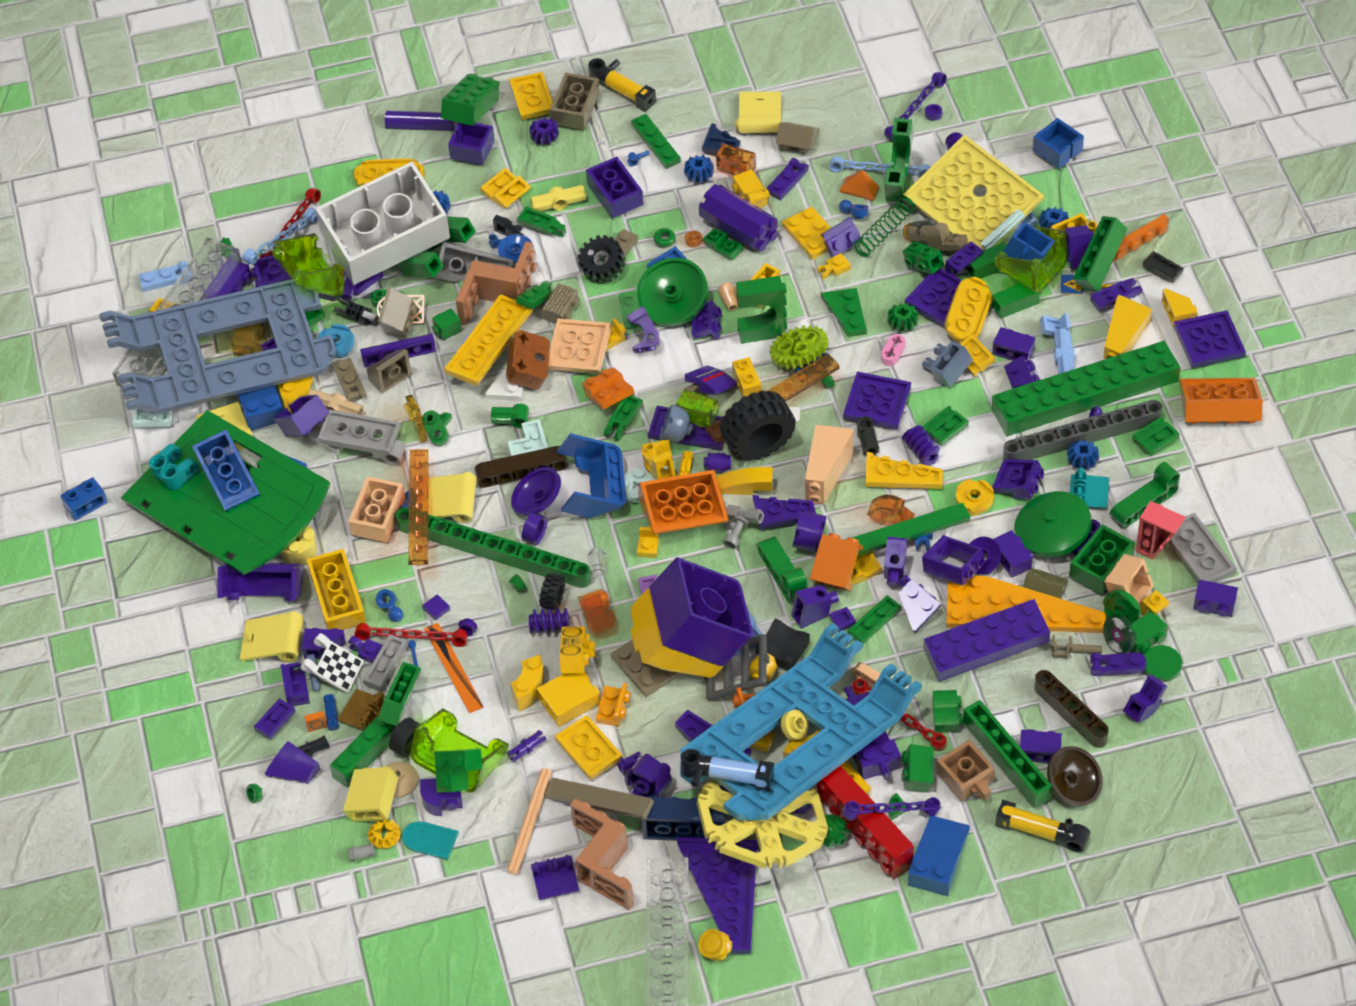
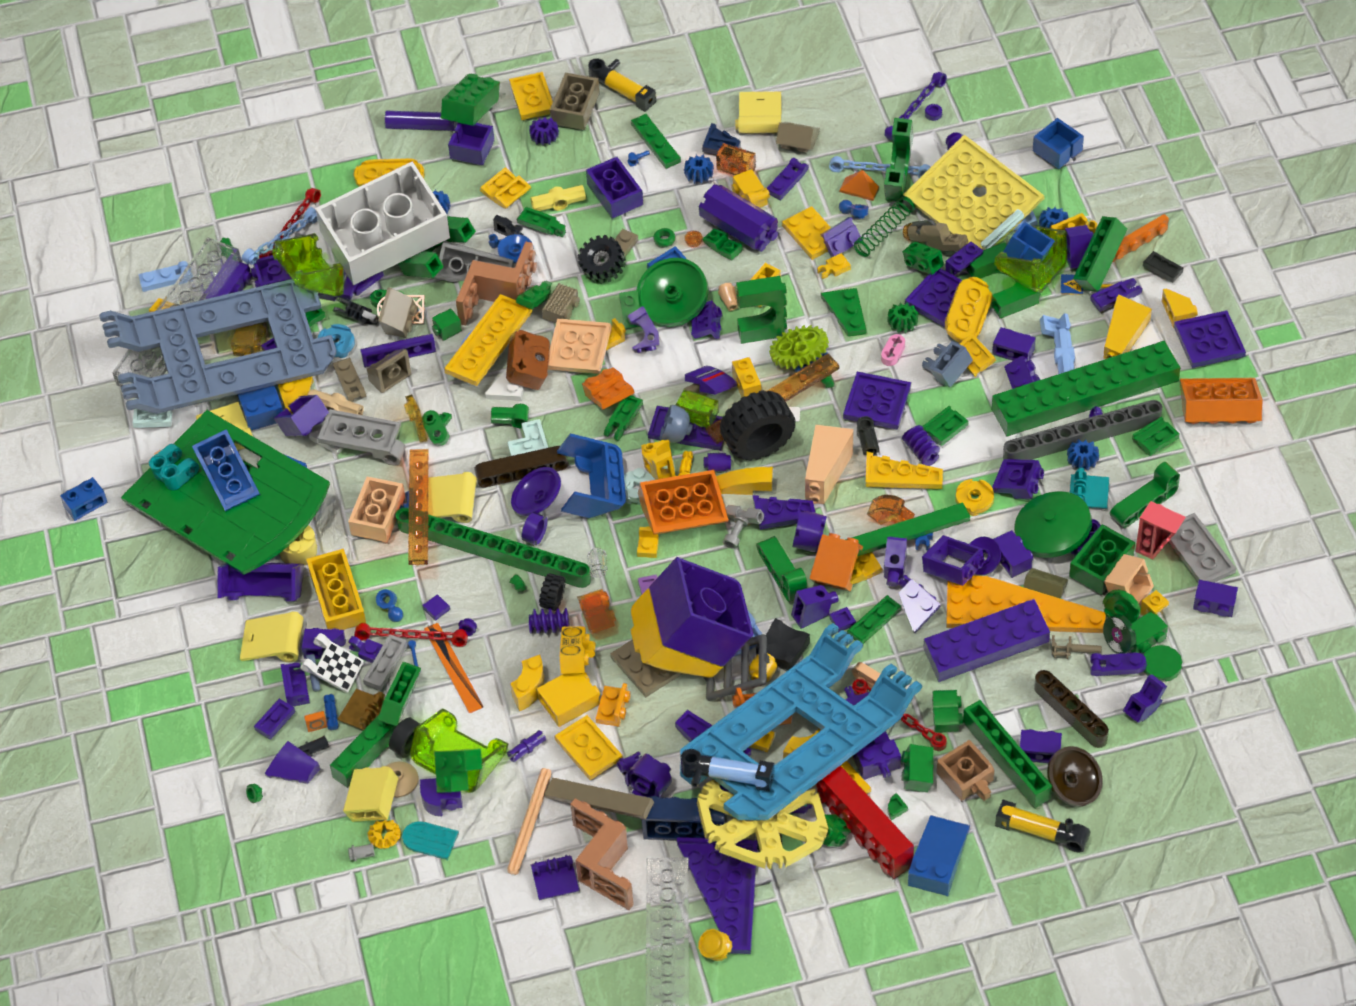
light yellow plate [781,710,808,741] -> none
dark purple piece [842,797,941,820] -> none

